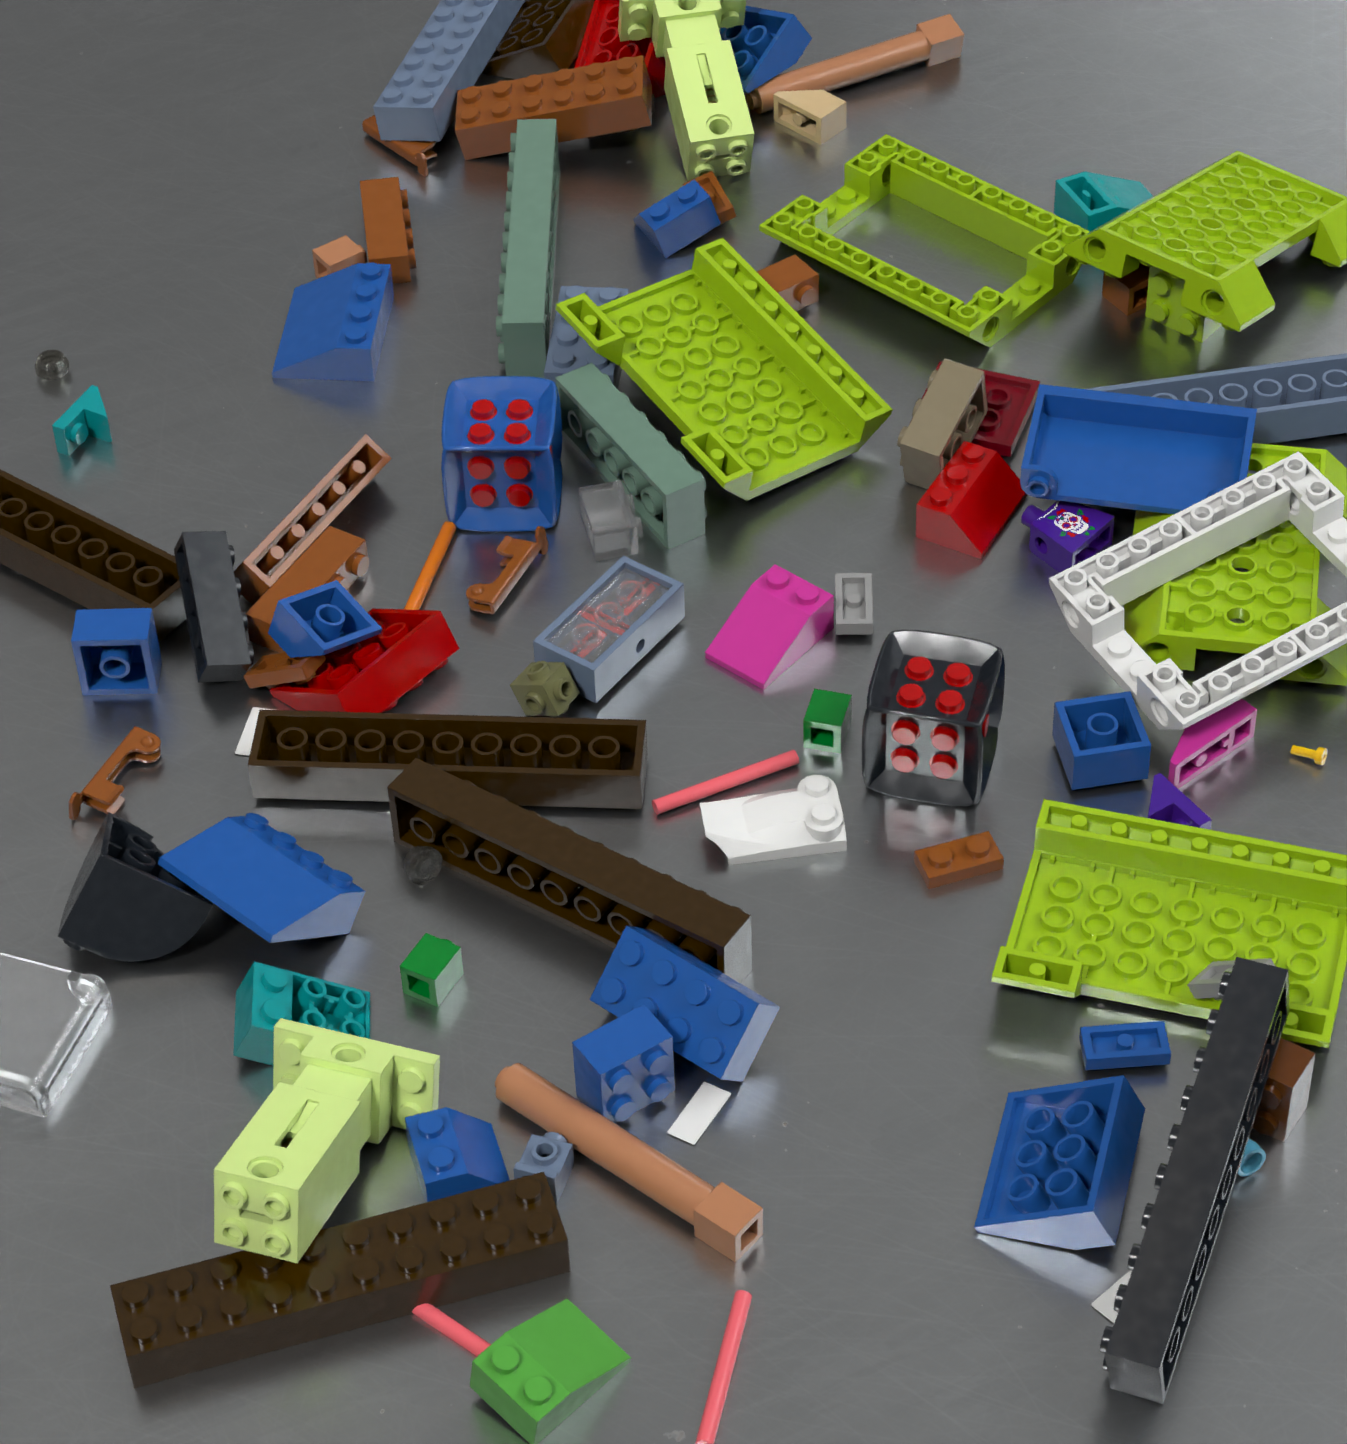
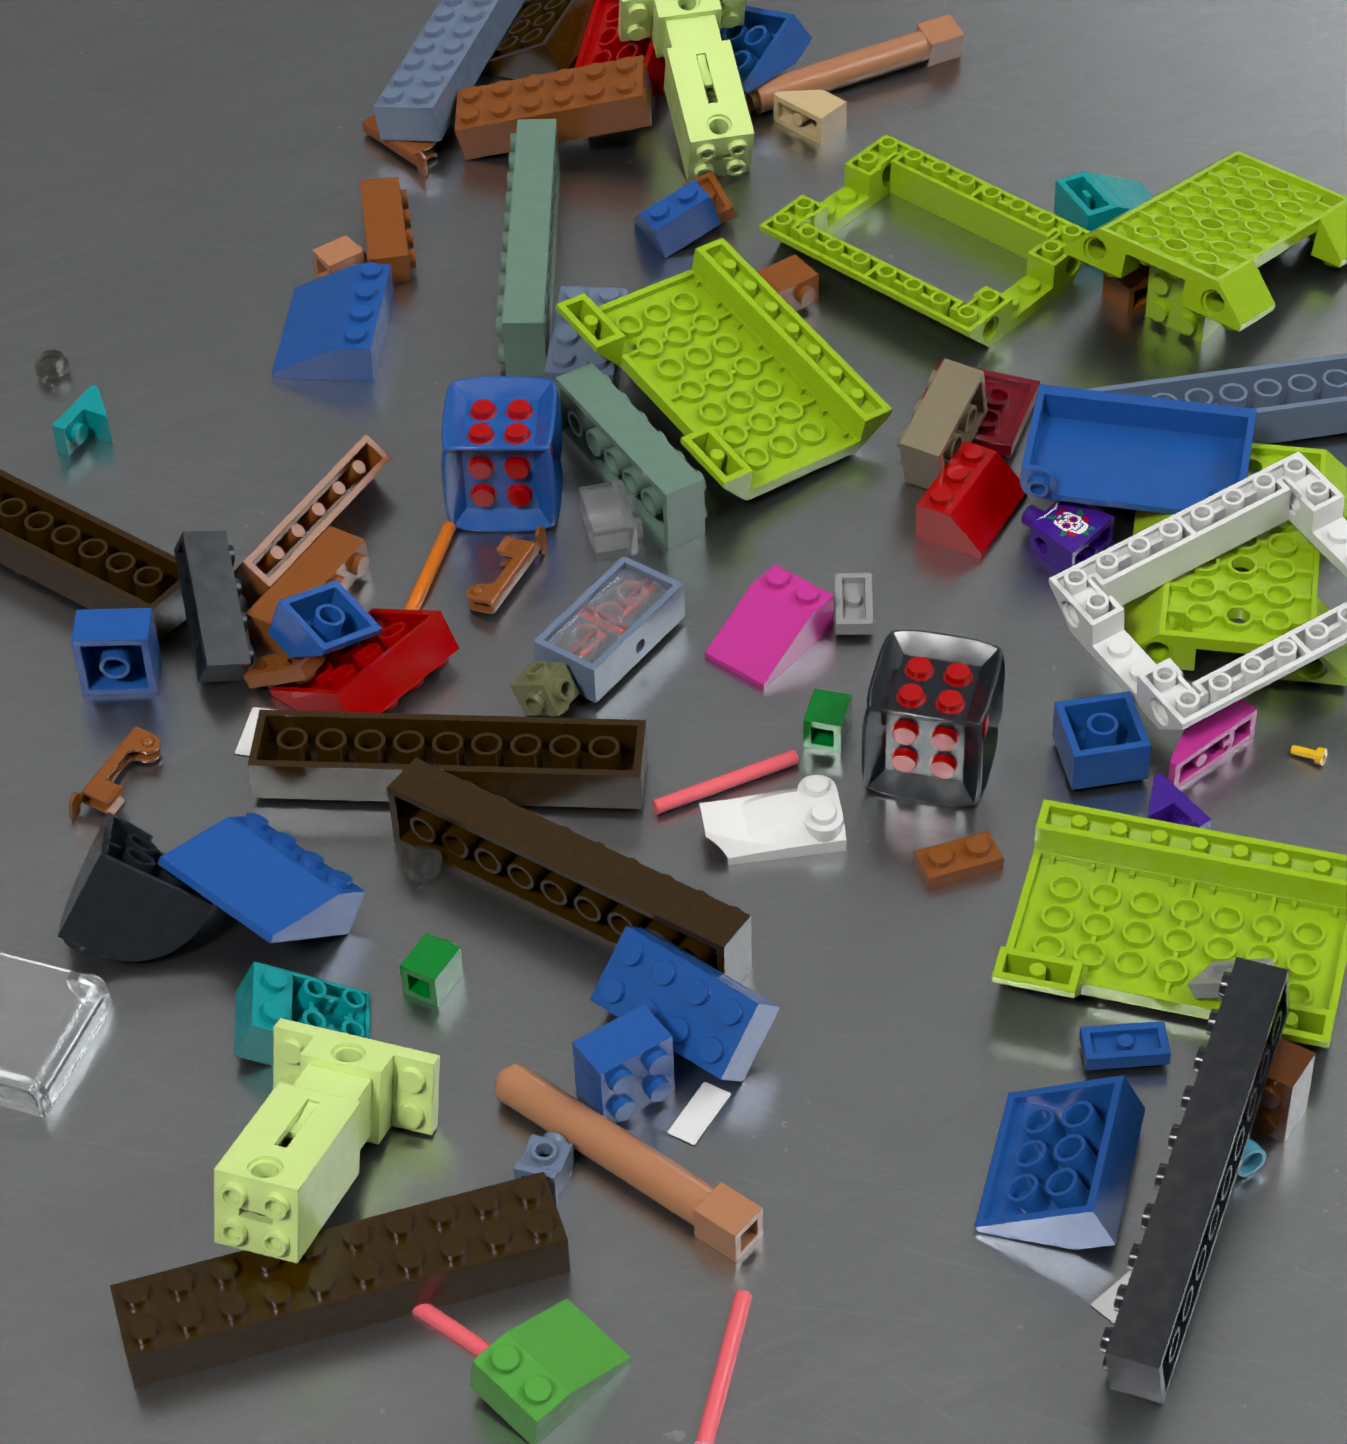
blue slope [405,1107,510,1203] -> none

